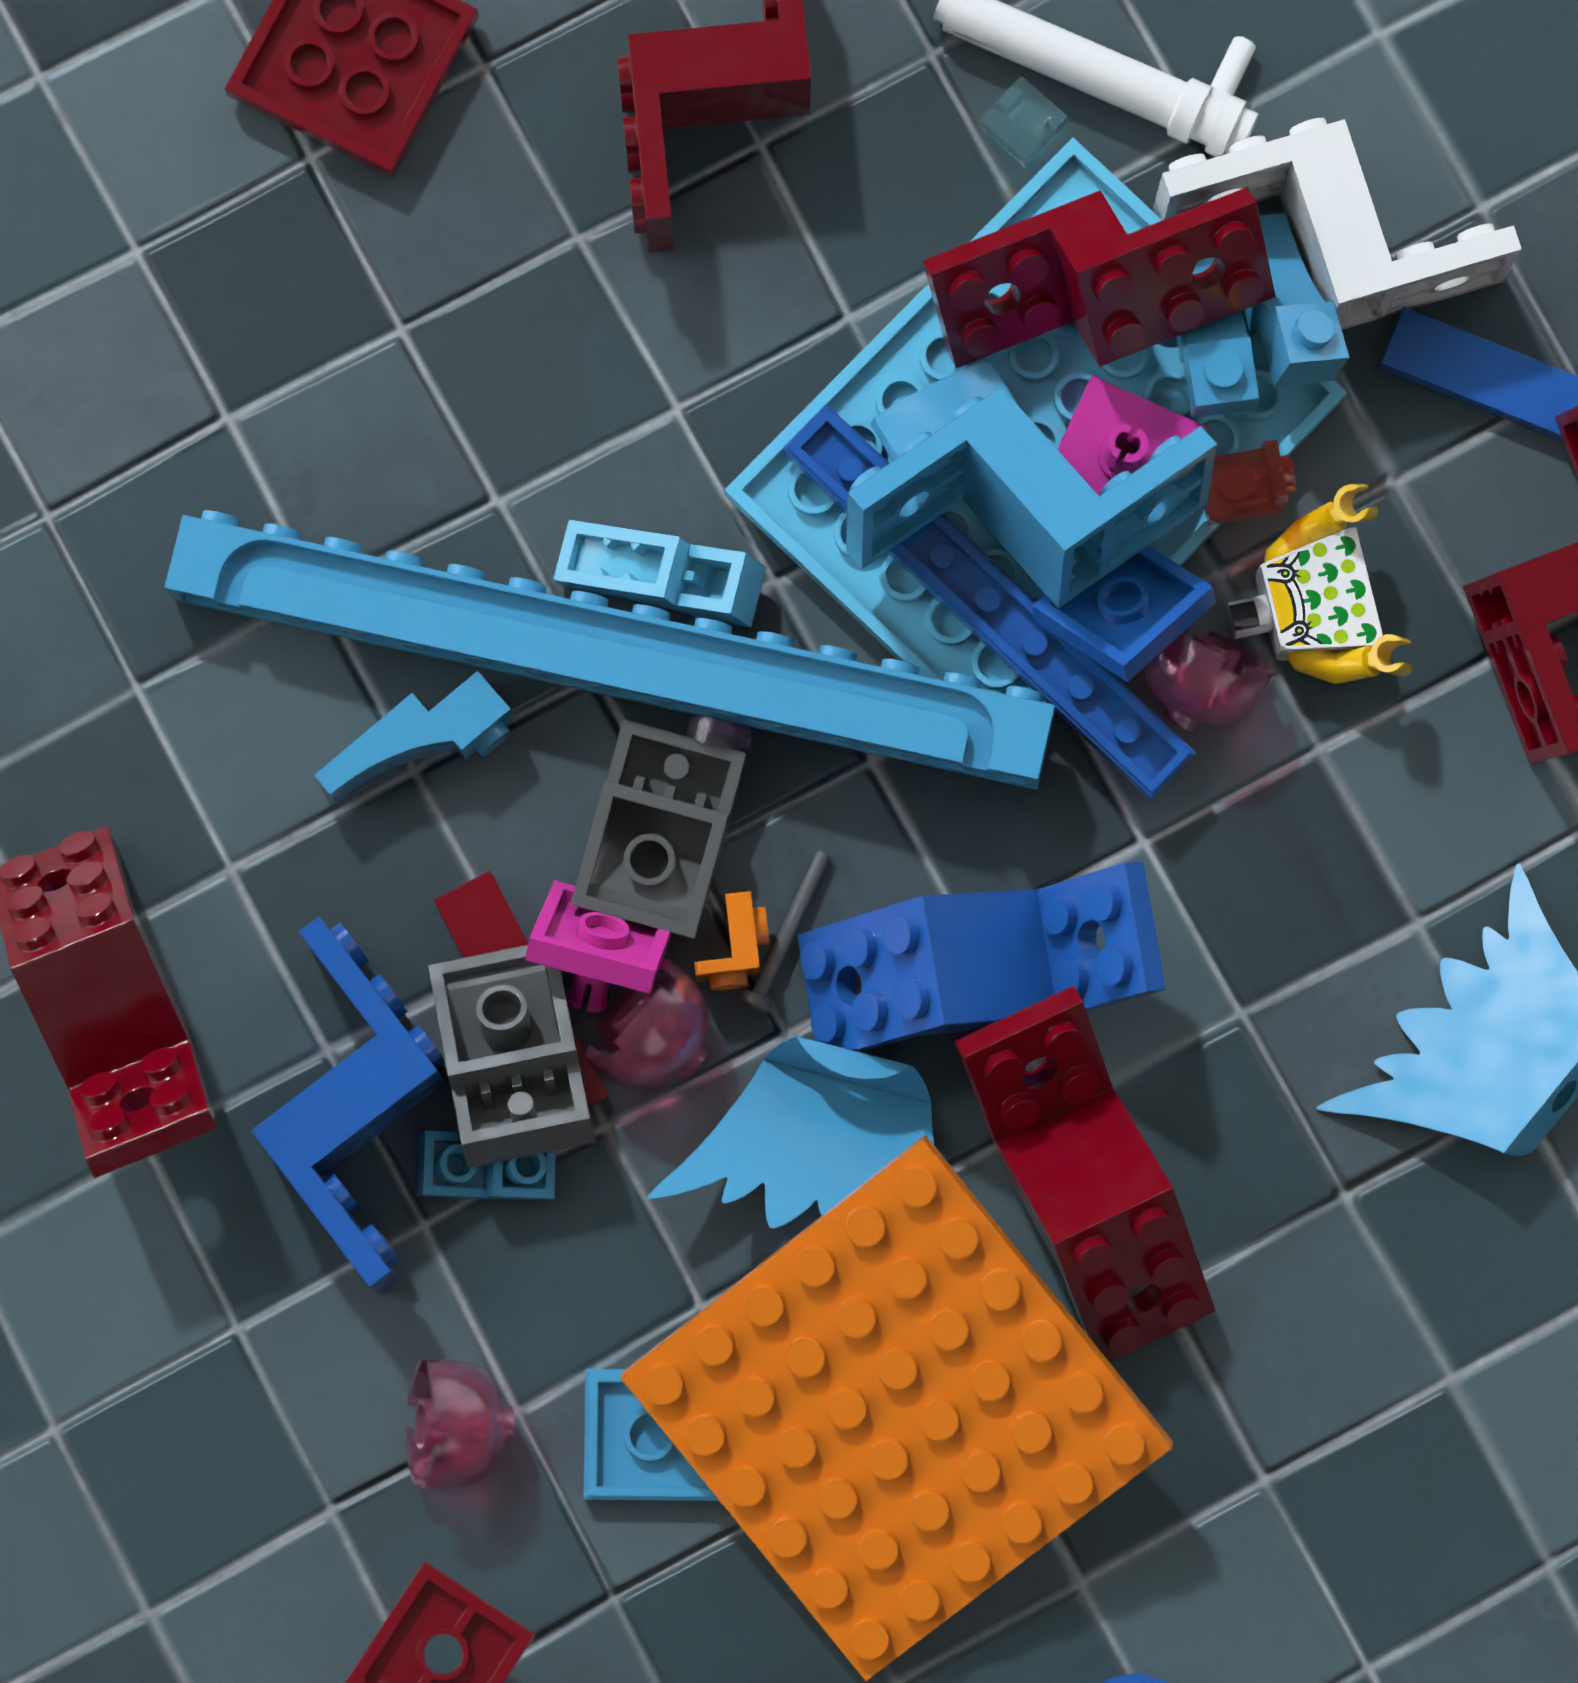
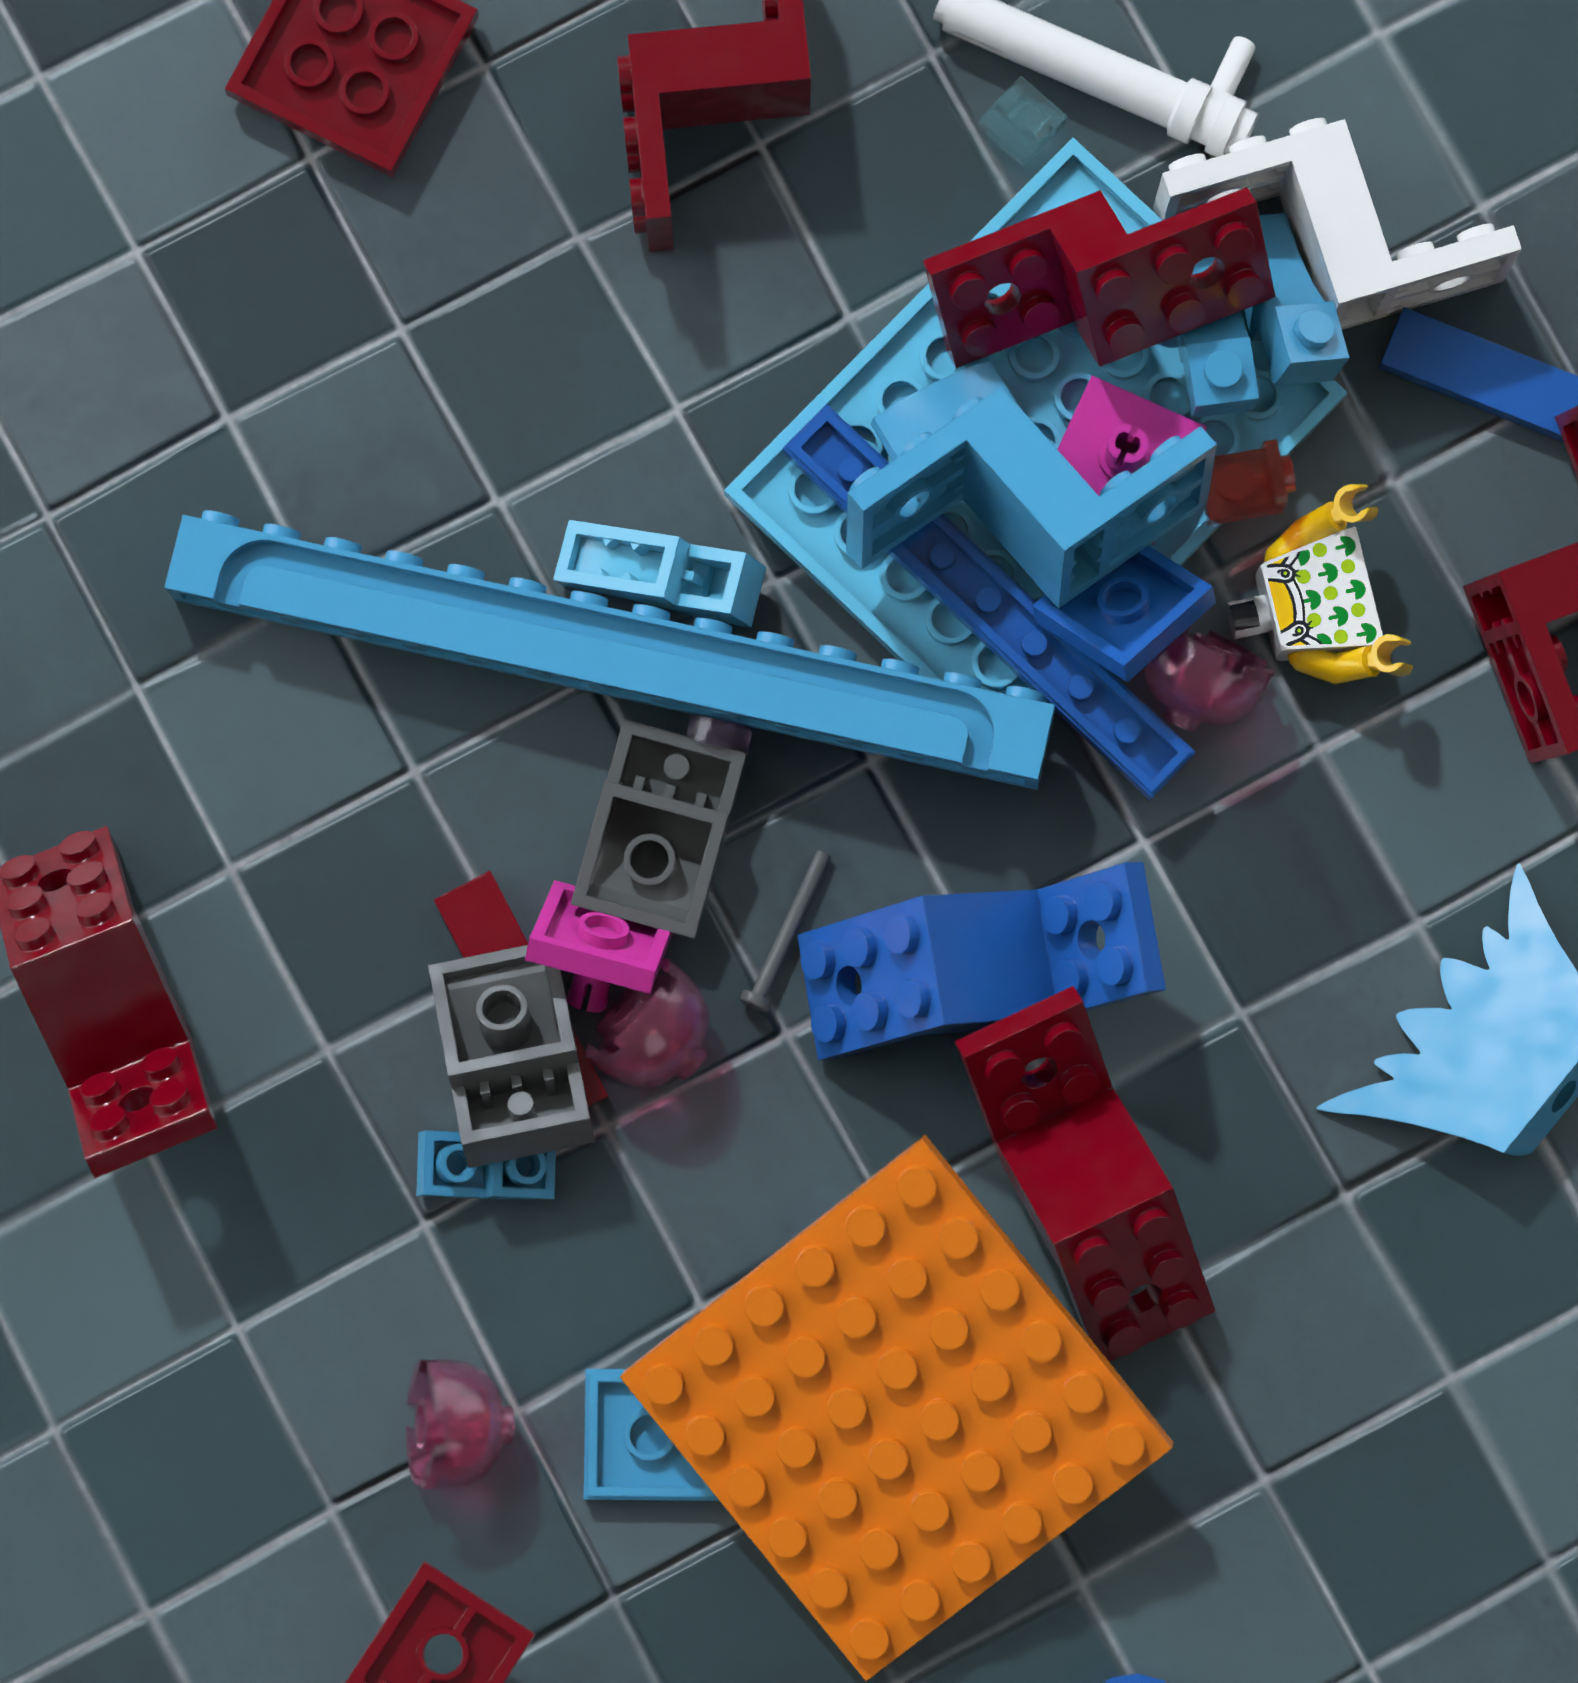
blue bracket [251,916,446,1294] -> none
dark azure slope [314,671,514,804] -> none
dark azure piece [647,1036,934,1228] -> none
orange bracket [694,891,770,991] -> none

